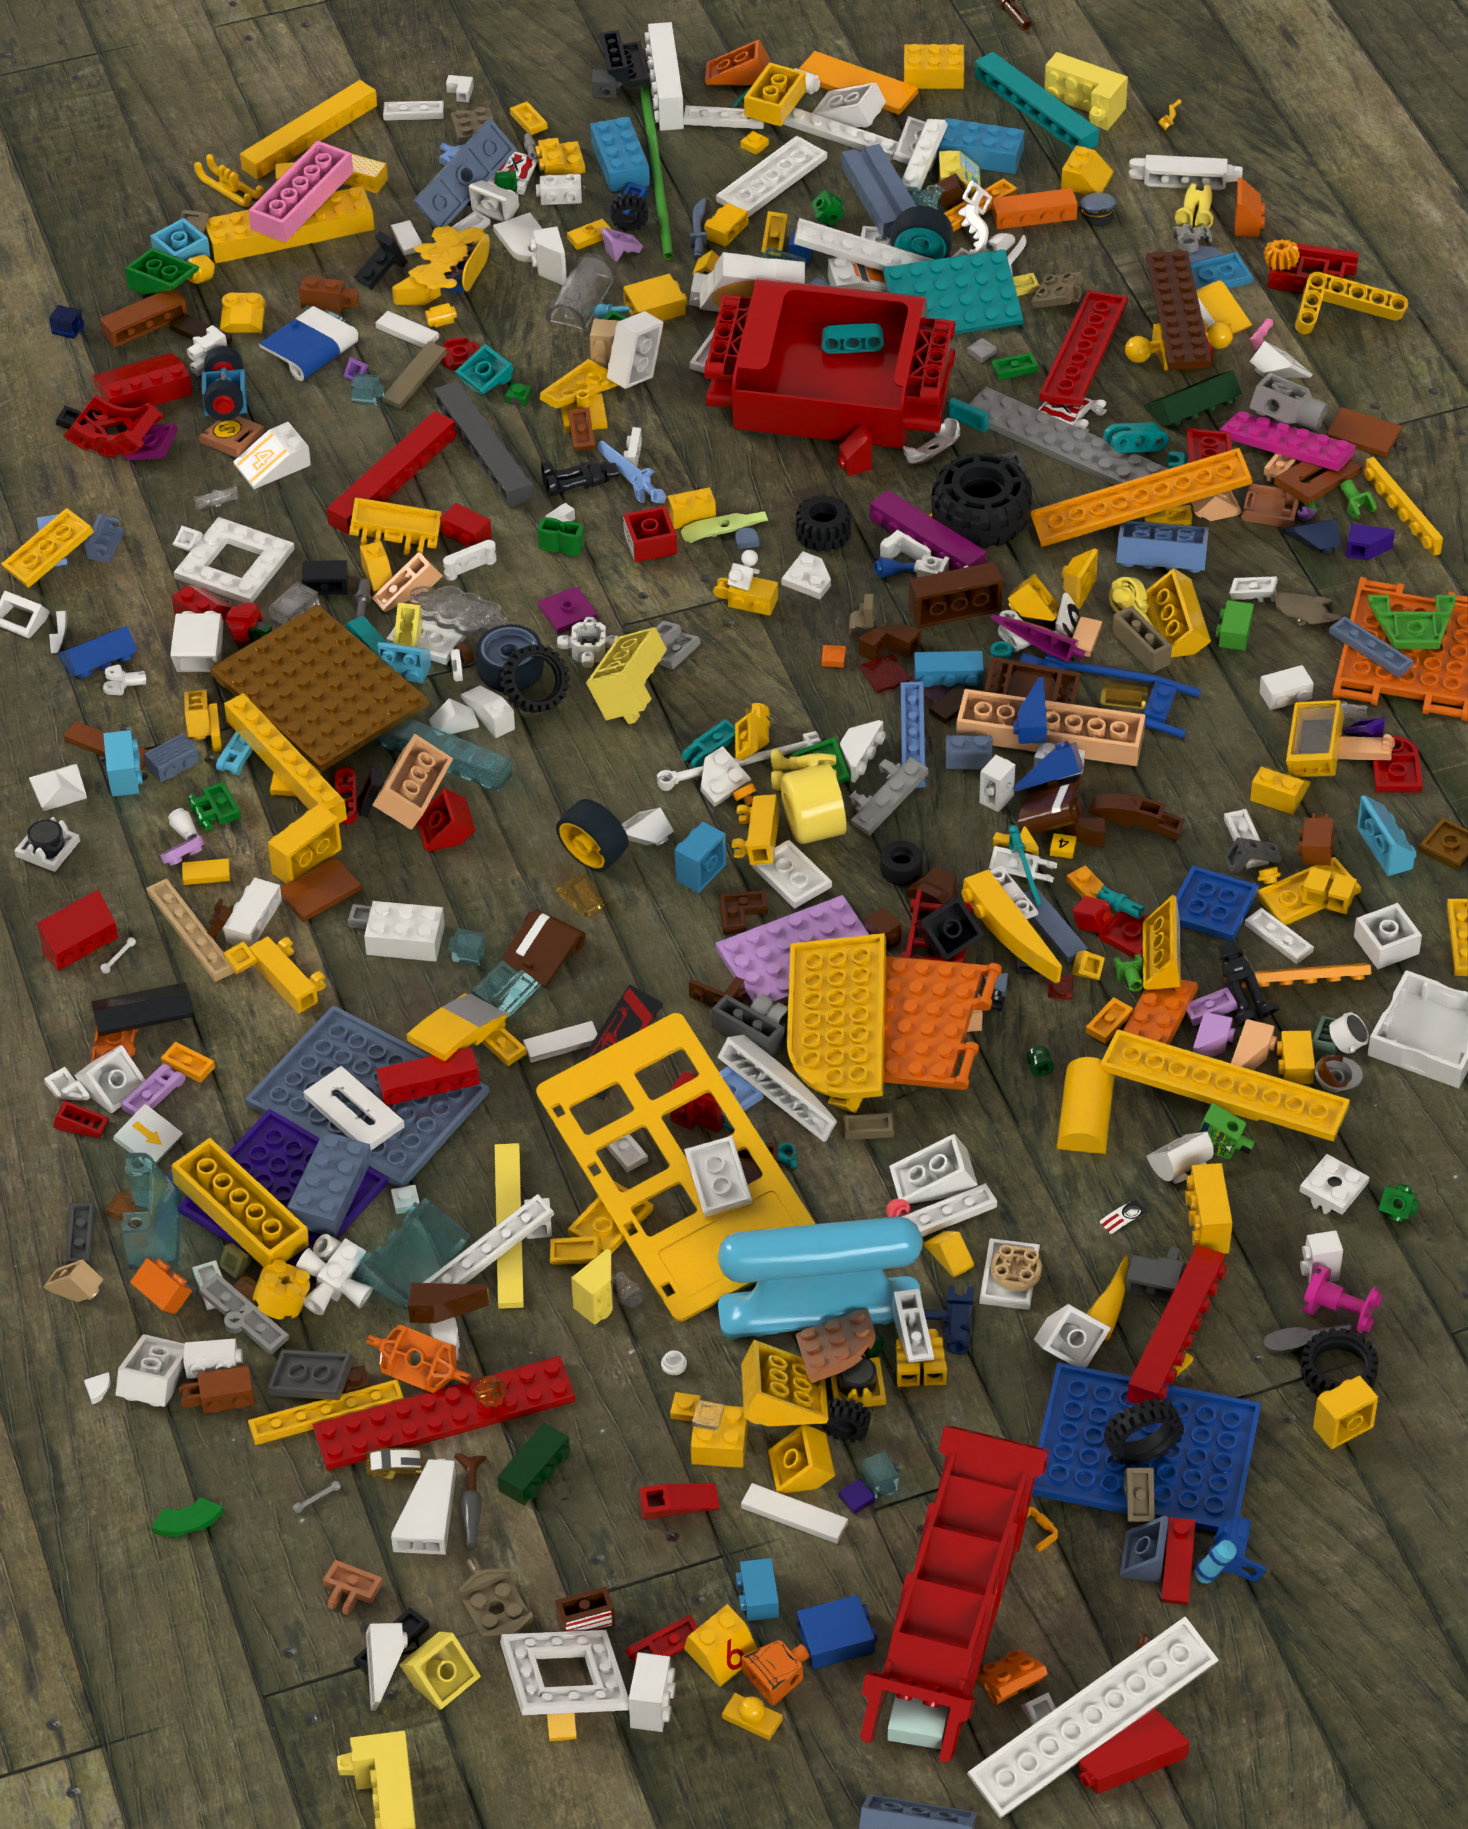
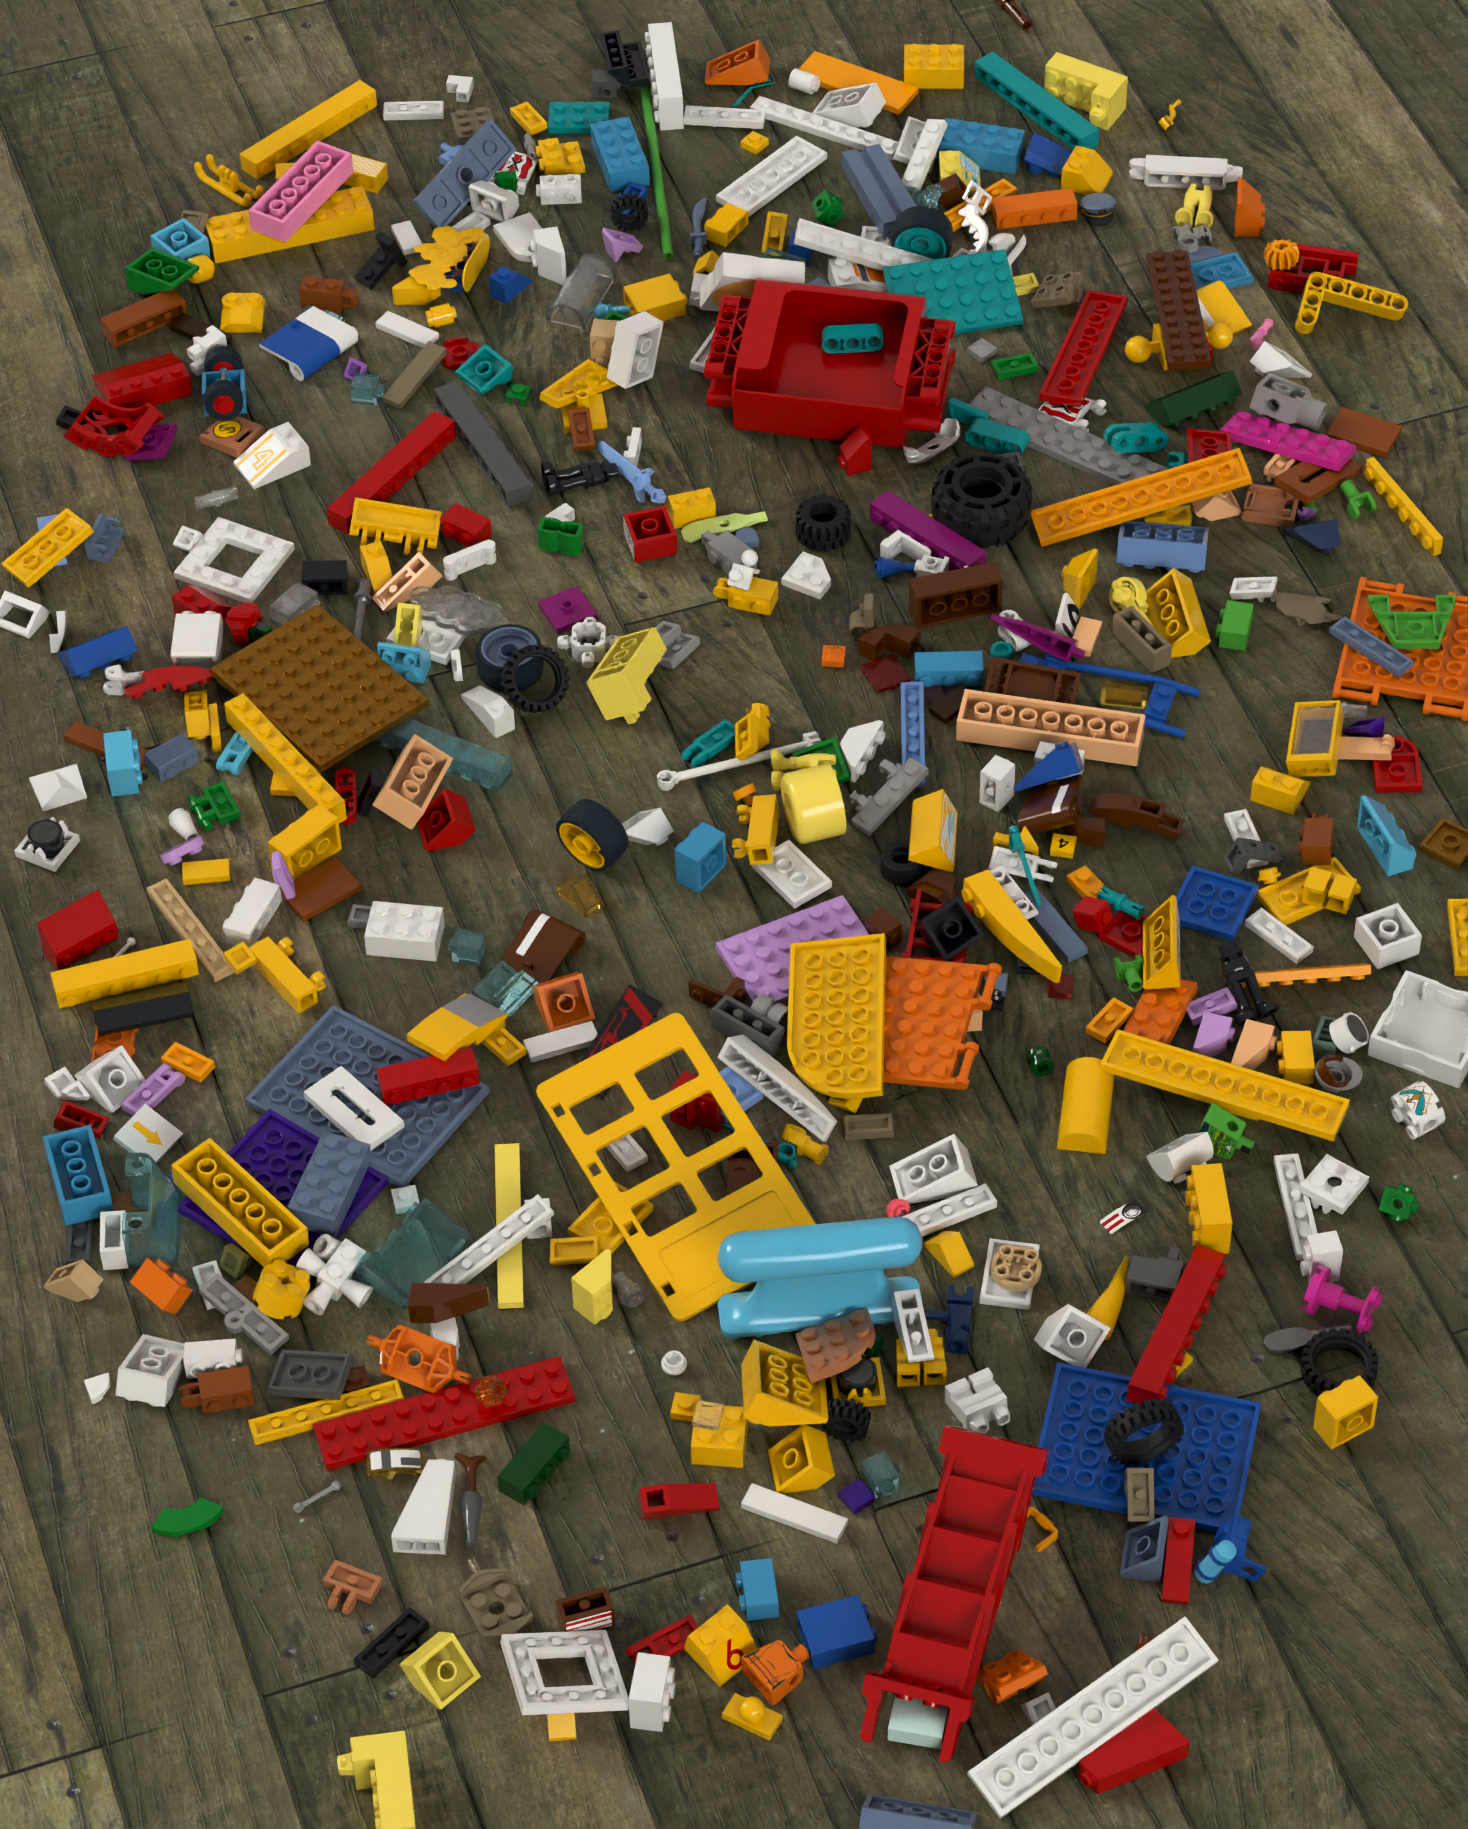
clear blue brick [49,305,84,339] -> none
reddish brown plate [207,899,234,938] -> none
teal tile [345,616,387,655] -> none
white slope [366,1623,407,1711] -> none
white slope [429,698,479,738] -> none
reddish brown tile [454,642,474,665] -> none
yellow plate [567,218,611,250] -> none
white tile [684,1136,753,1217] -> none
white plate [700,746,751,807] -> none
reddish brown tile [719,890,768,935] -> none
yellow brick [744,62,806,127] -> none
sand blue brick [946,735,992,769] -> none
yellow slope [1008,573,1060,621] -> none
blue slope [1013,677,1047,744] -> none
yellow slope [1071,950,1105,981] -> none
white brick [1259,665,1314,711] -> none
dark purple slope [1346,523,1395,560] -> none
none -> dark azure brick [42,1125,114,1226]
none -> yellow brick [50,939,199,1009]
none -> white piece [100,1210,129,1270]
none -> red slope [123,666,212,700]
none -> lavender plate [271,851,296,900]
none -> blue slope [489,266,532,304]
none -> orange slope [531,972,595,1033]
none -> teal plate [548,101,610,134]
none -> light grey hinge [701,530,757,575]
none -> yellow connector [781,1124,829,1165]
none -> yellow slope [908,789,958,873]
none -> white hips [945,1368,1010,1433]
none -> teal beam [964,418,1030,455]
none -> blue slope [1024,132,1072,177]
none -> white plate [1273,1153,1317,1260]
none -> white brick [1391,1080,1445,1140]

